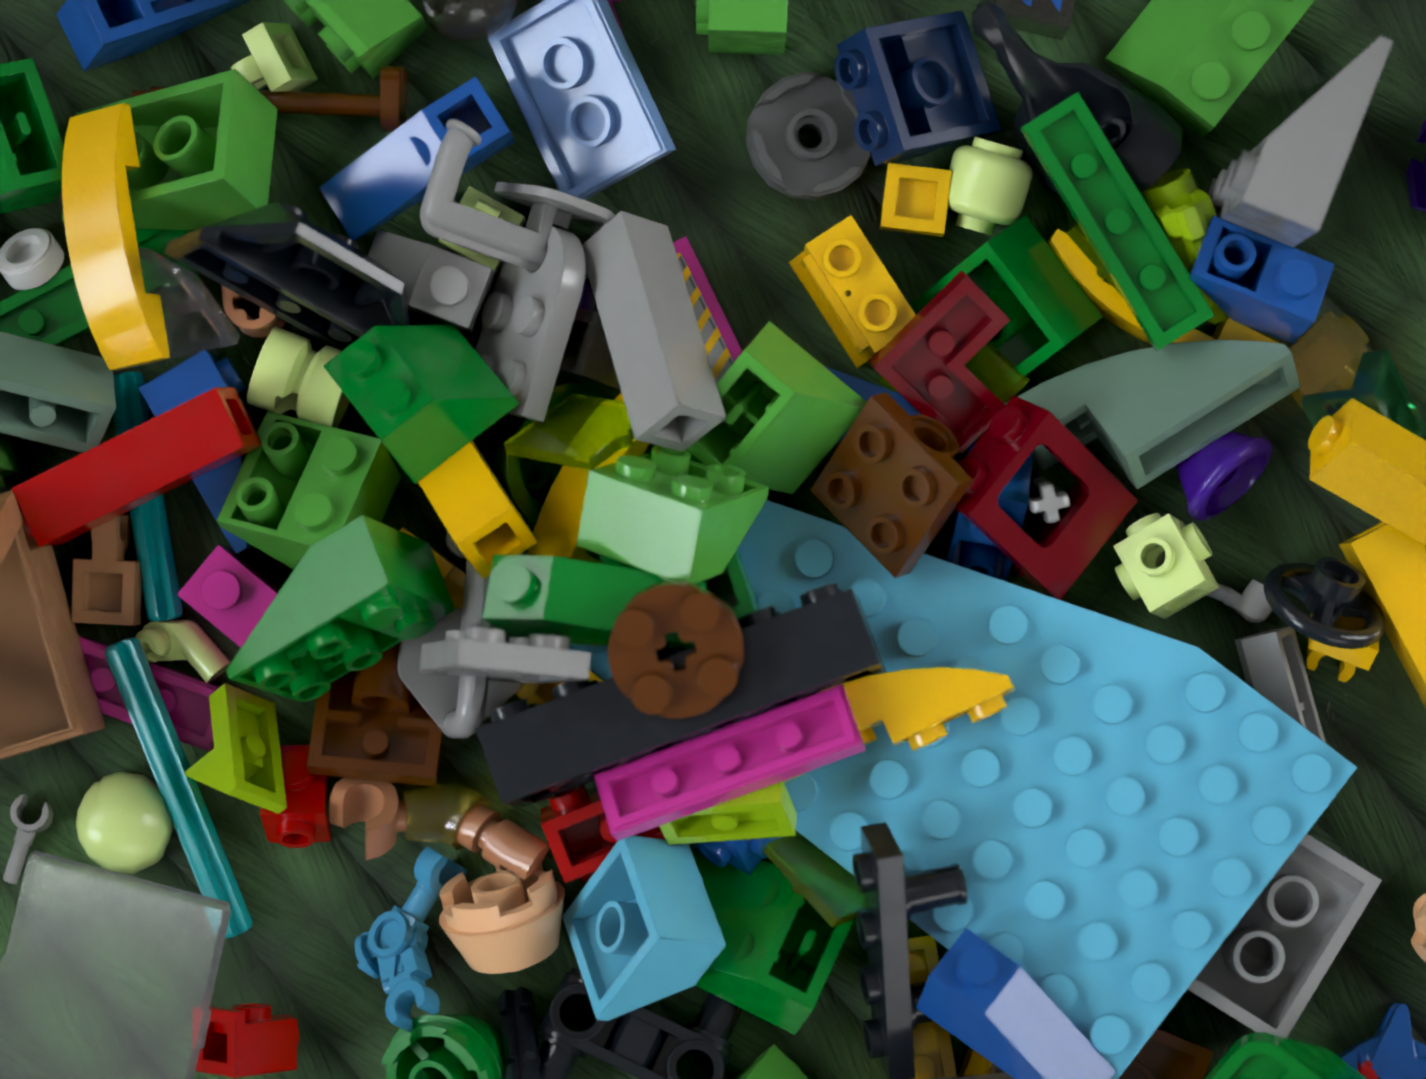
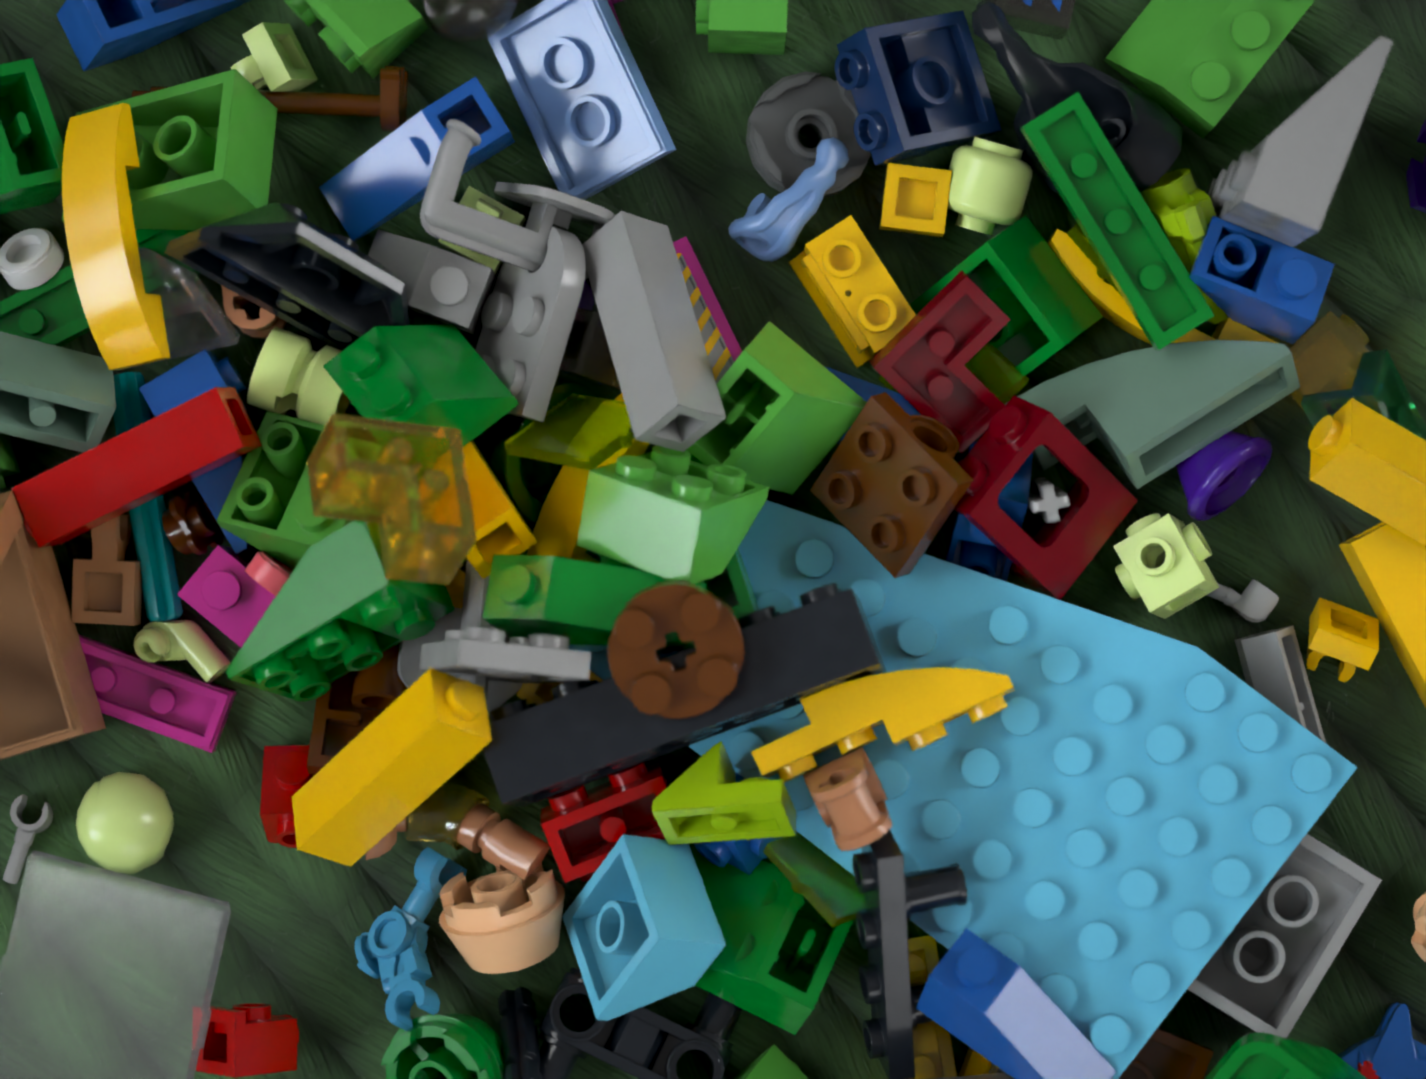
teal axle [104,638,253,939] -> none
lime slope [184,683,287,814] -> none
dark pink tile [594,684,866,841] -> none
black piece [1263,557,1385,649] -> none
none -> reddish brown plate [162,490,223,555]
none -> coral tile [245,550,293,596]
none -> yellow brick [292,668,492,867]
none -> clear yellow brick [307,414,477,585]
none -> medium blue piece [728,137,849,262]
none -> nougat piece [803,747,893,851]

